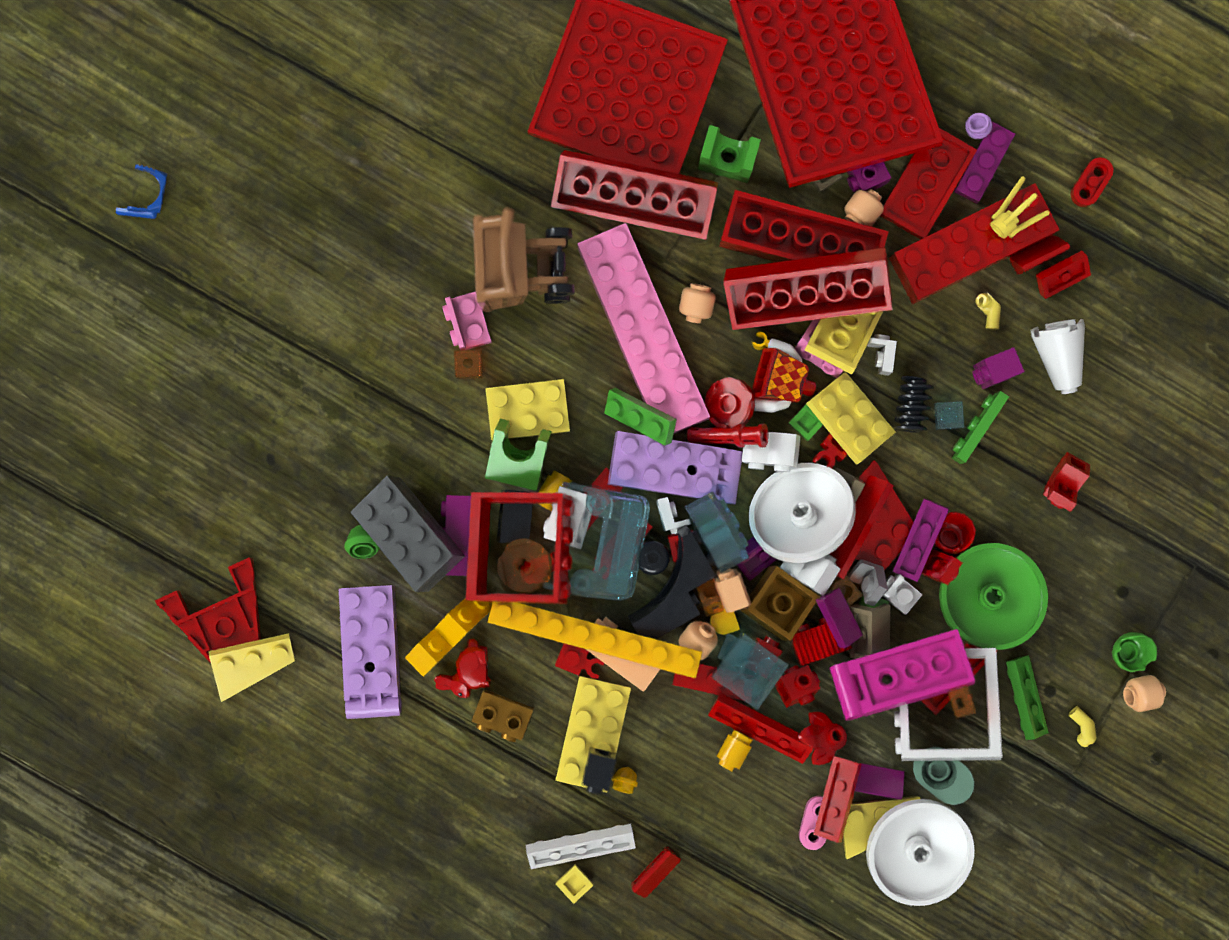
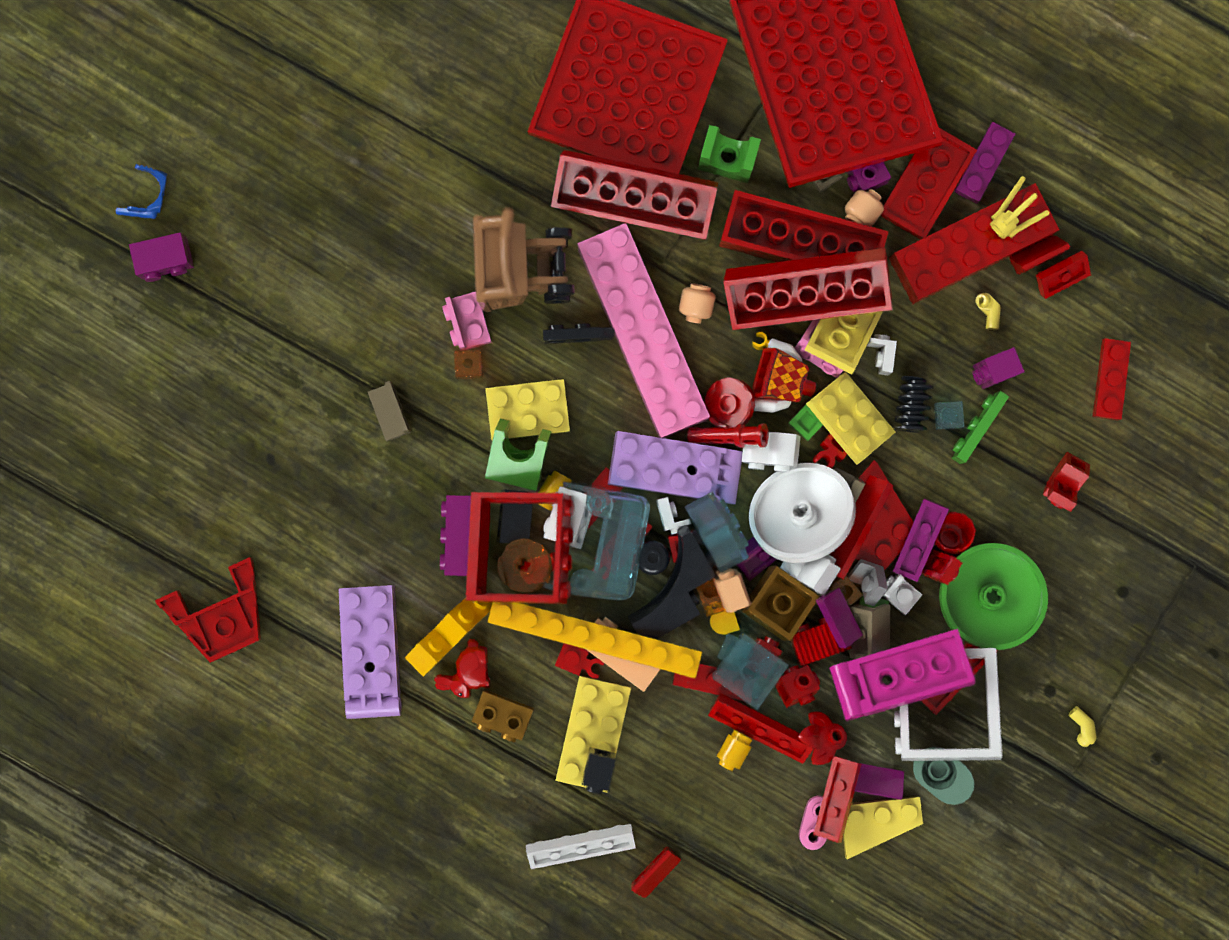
light yellow wing [209,633,295,702] -> none
bright green cone [344,525,380,559] -> none
dark grey brick [351,476,465,592] -> none
light yellow plate [556,864,594,904] -> none
bright green plate [604,388,677,445] -> none
yellow plate [612,767,638,794] -> none
light nougat head [678,621,718,660] -> none
white dish [866,799,974,906] -> none
clear orange piece [948,686,976,719] -> none
lavender plate [965,113,992,139] -> none
bright green plate [1006,655,1049,740] -> none
white cone [1031,319,1085,394] -> none
red plate [1071,157,1113,207] -> none
bright green hair [1112,632,1157,672] -> none
light nougat head [1123,675,1166,712] -> none
none -> magenta brick [129,232,194,282]
none -> dark tan panel [368,381,412,442]
none -> black hinge [543,323,615,344]
none -> red plate [1093,338,1131,421]

